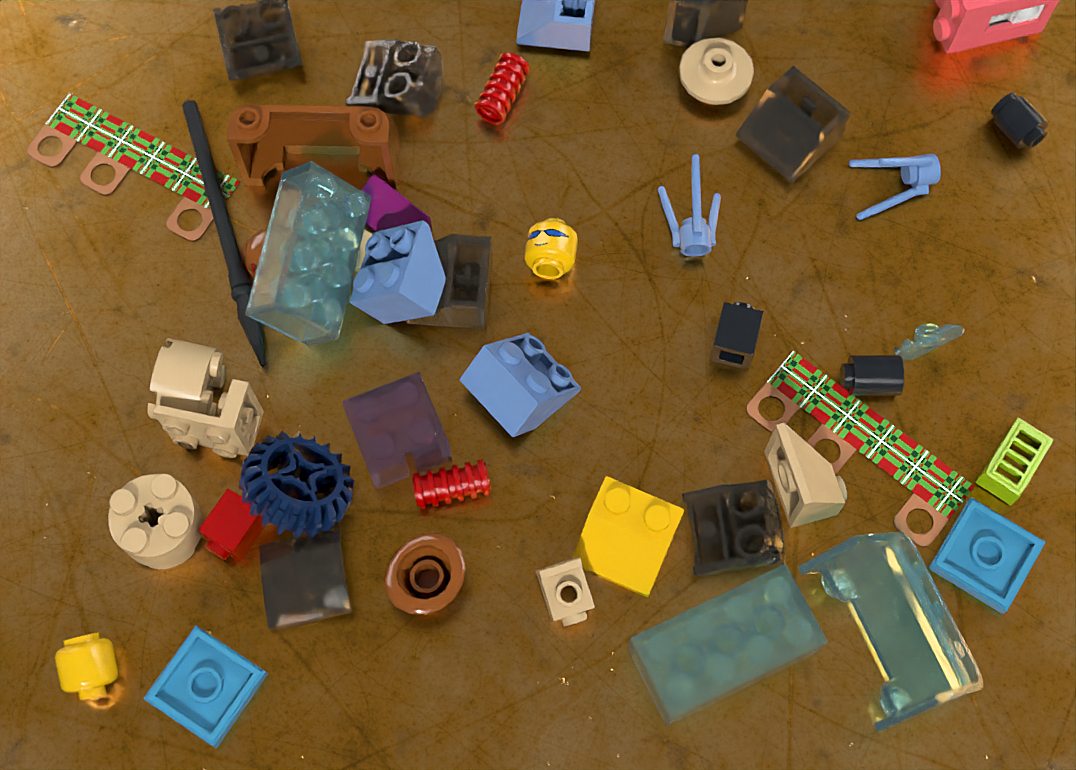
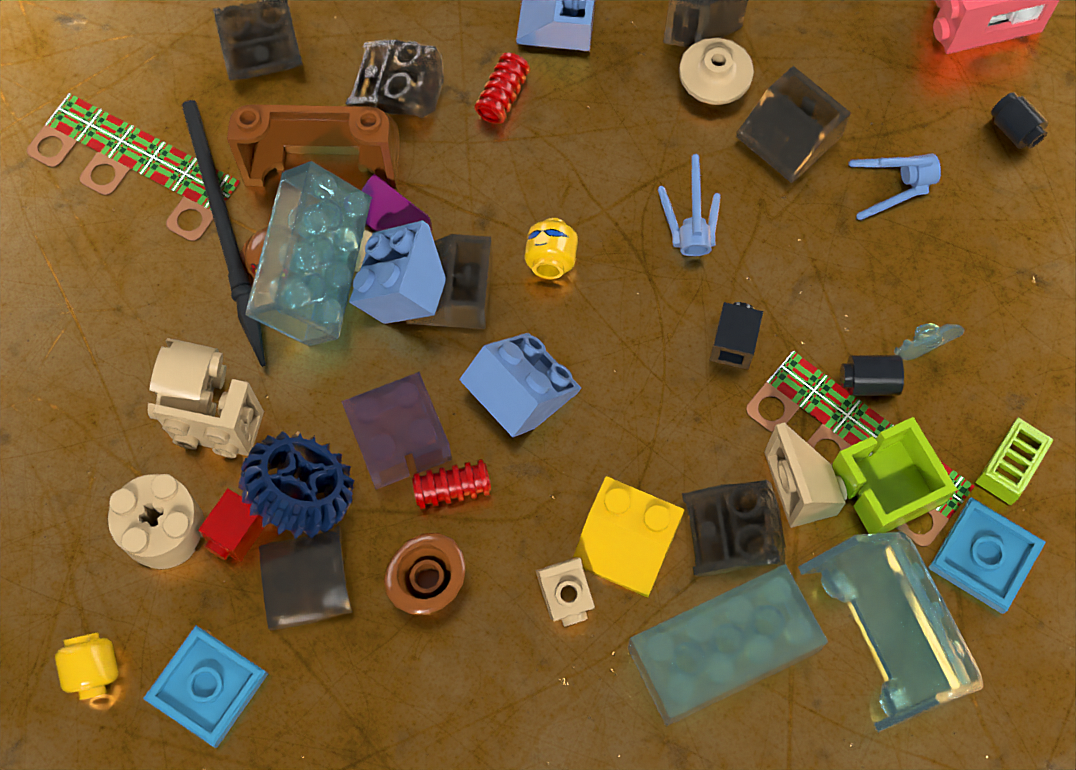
none -> lime piece [832,417,958,539]

